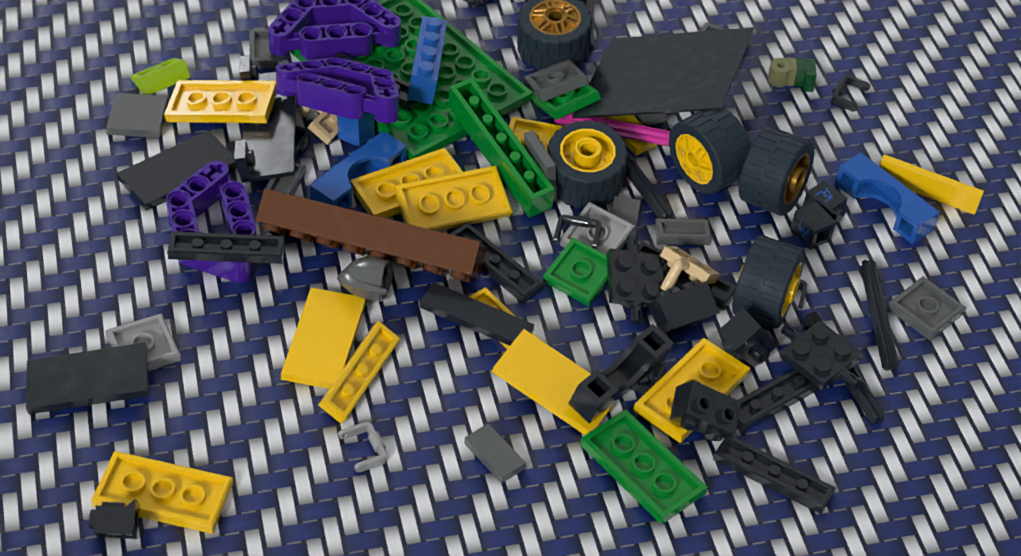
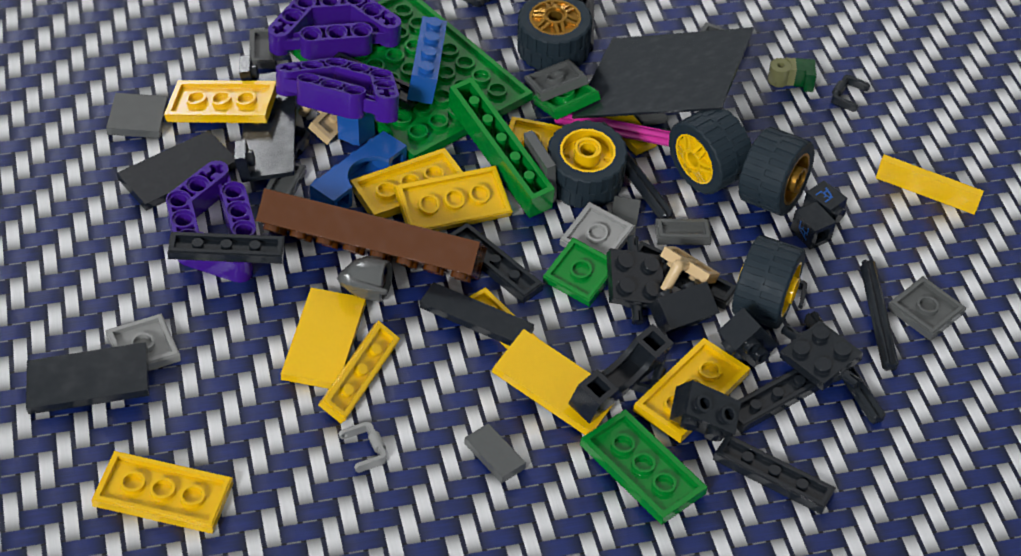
black window [89,499,140,540] -> none
lime slope [130,58,190,95] -> none
black piece [553,215,602,250] -> none
blue arch [835,153,940,244] -> none

